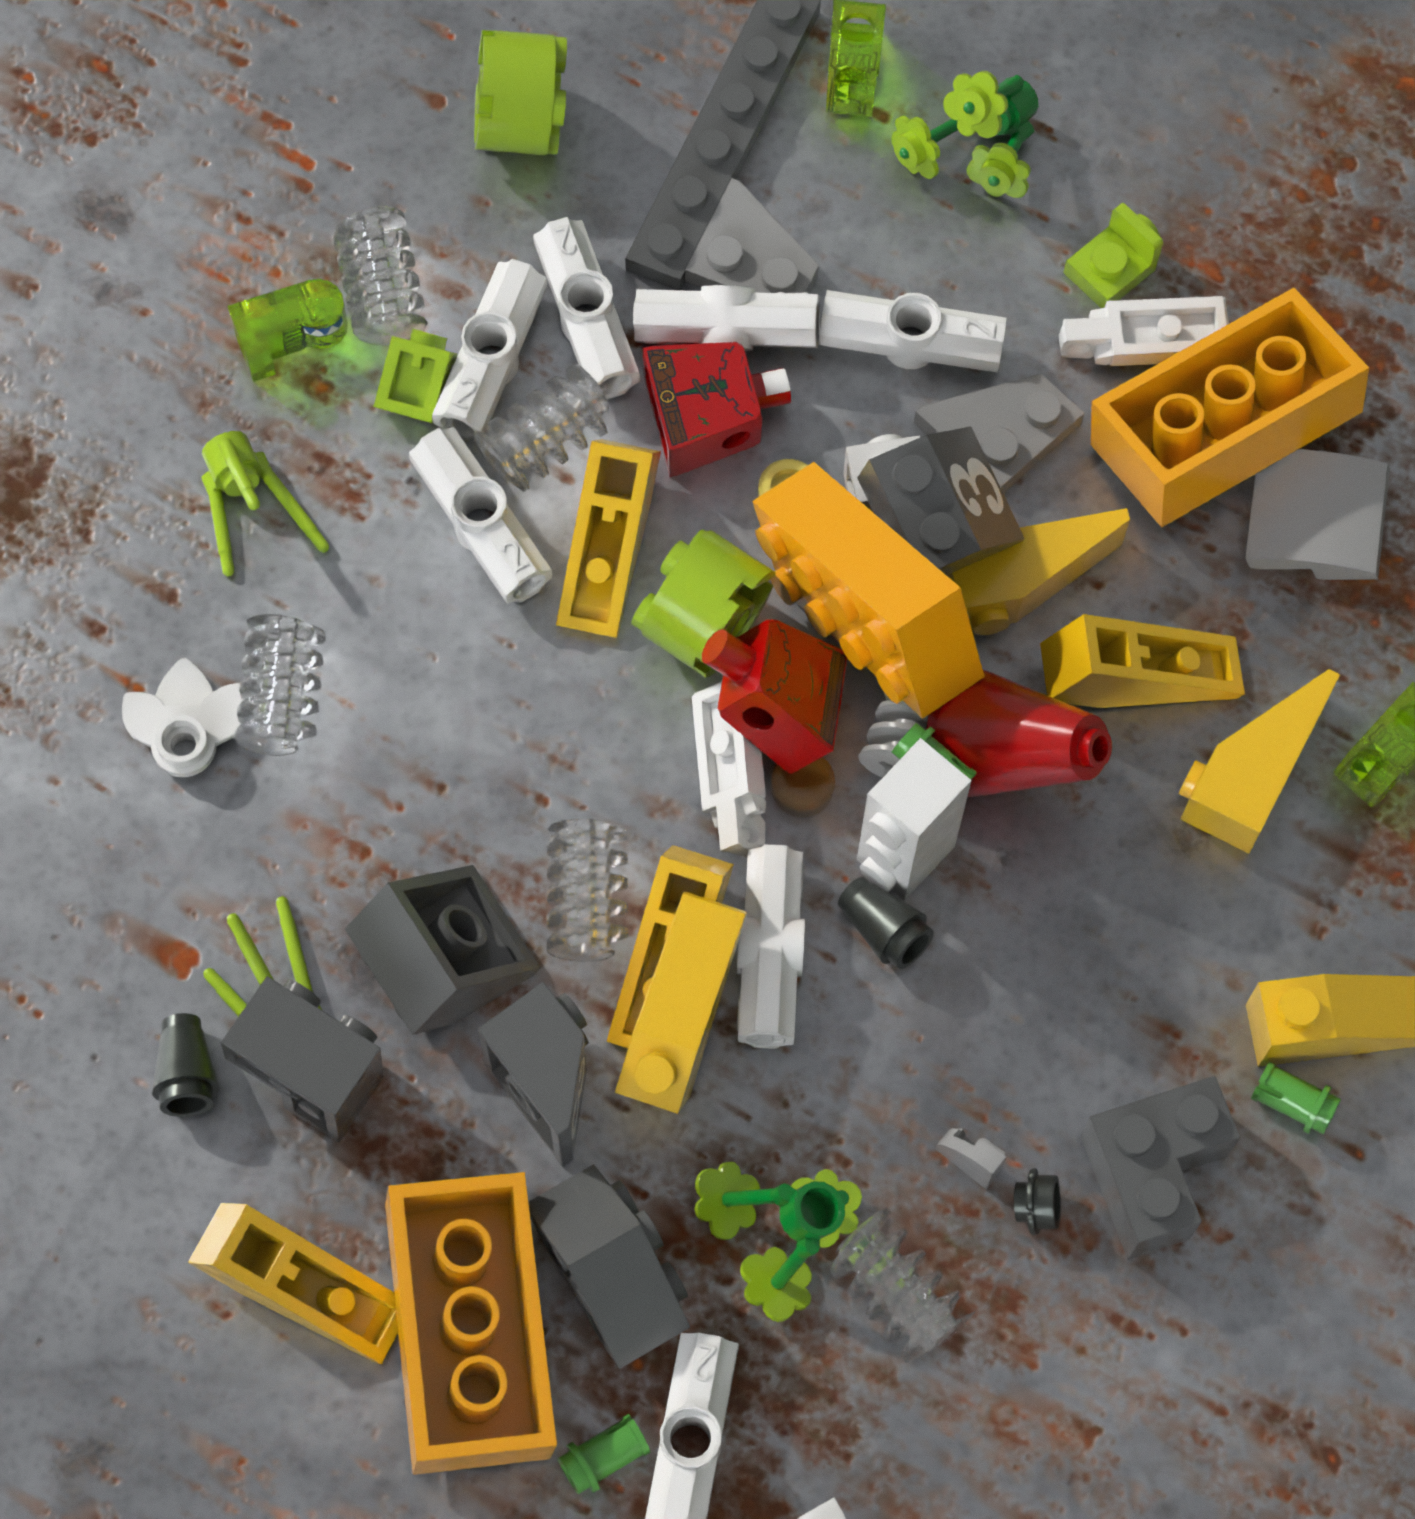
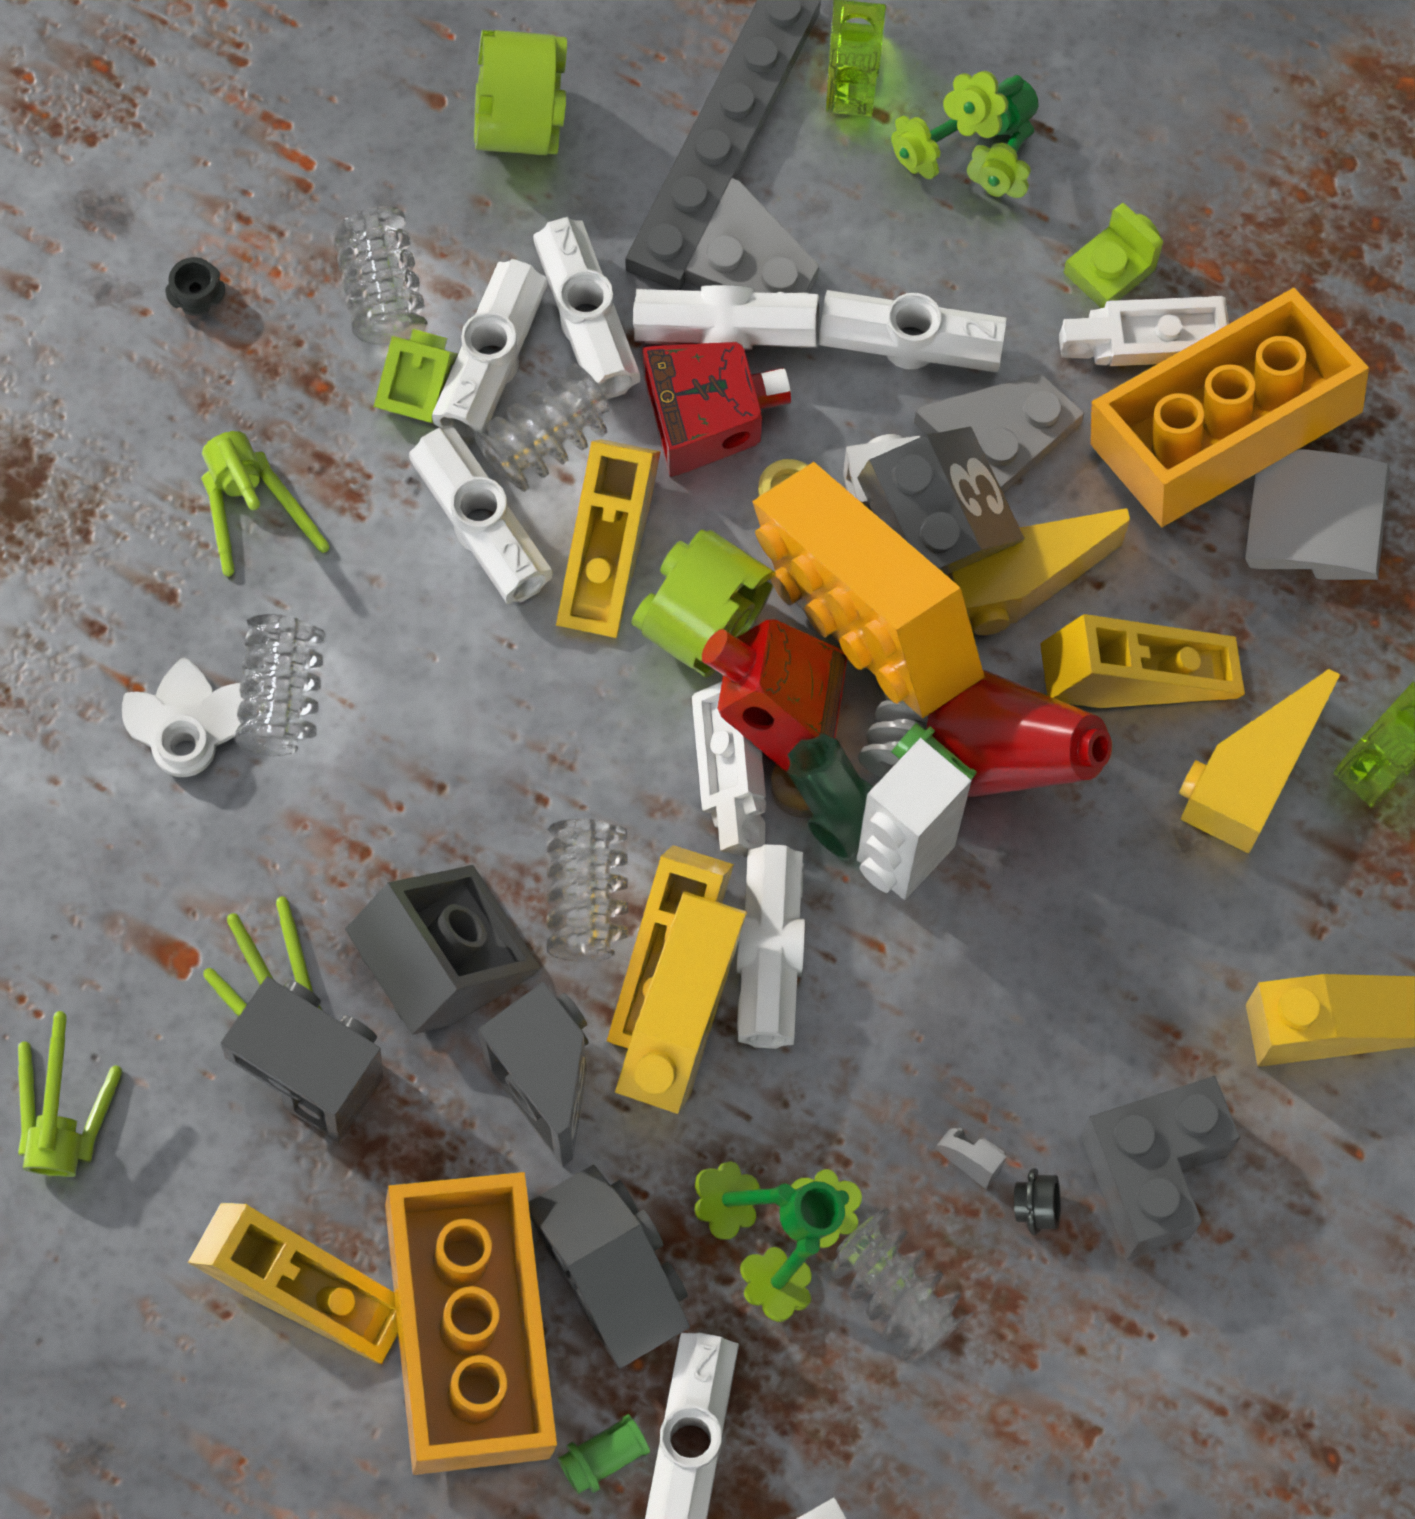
pearl dark grey cone [152,1013,219,1117] -> none
clear neon green leg [227,279,348,382] -> none
pearl dark grey cone [838,877,934,969] -> none
bright green pin [1251,1062,1341,1134] -> none
none -> lime plant [18,1011,122,1177]
none -> pearl dark grey plate [165,257,225,316]
none -> clear green piece [787,733,873,861]

